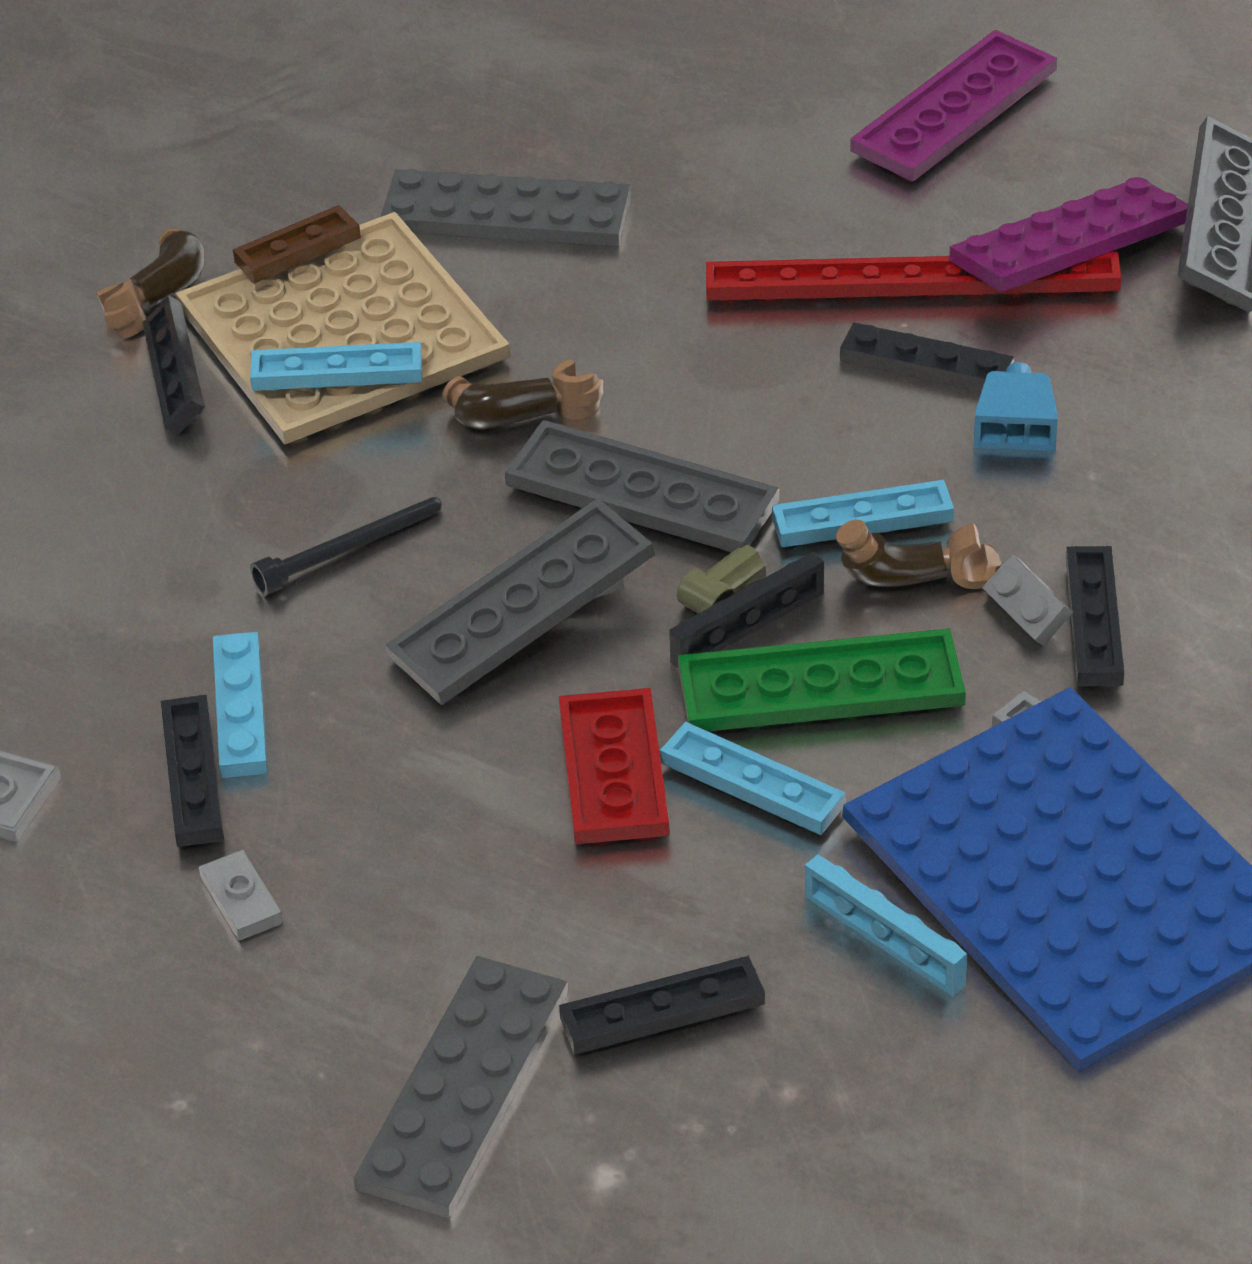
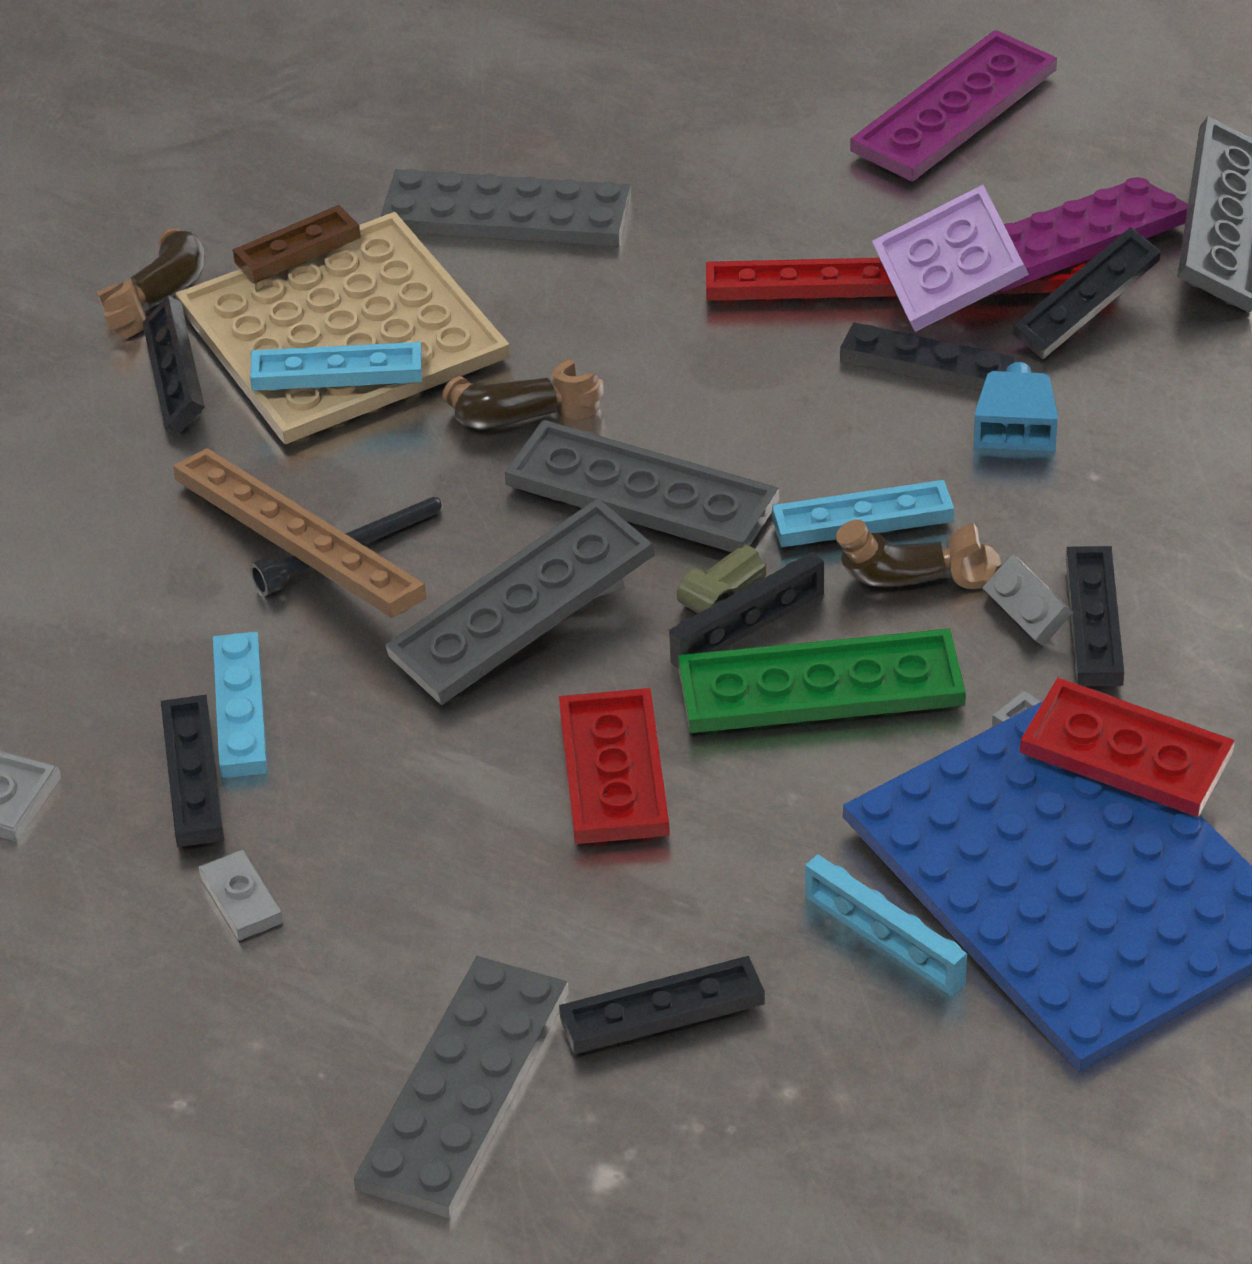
medium azure plate [660,722,846,835] -> none
none -> medium nougat plate [173,448,427,618]
none -> lavender plate [872,185,1029,332]
none -> black plate [1013,227,1161,359]
none -> red plate [1019,677,1235,817]

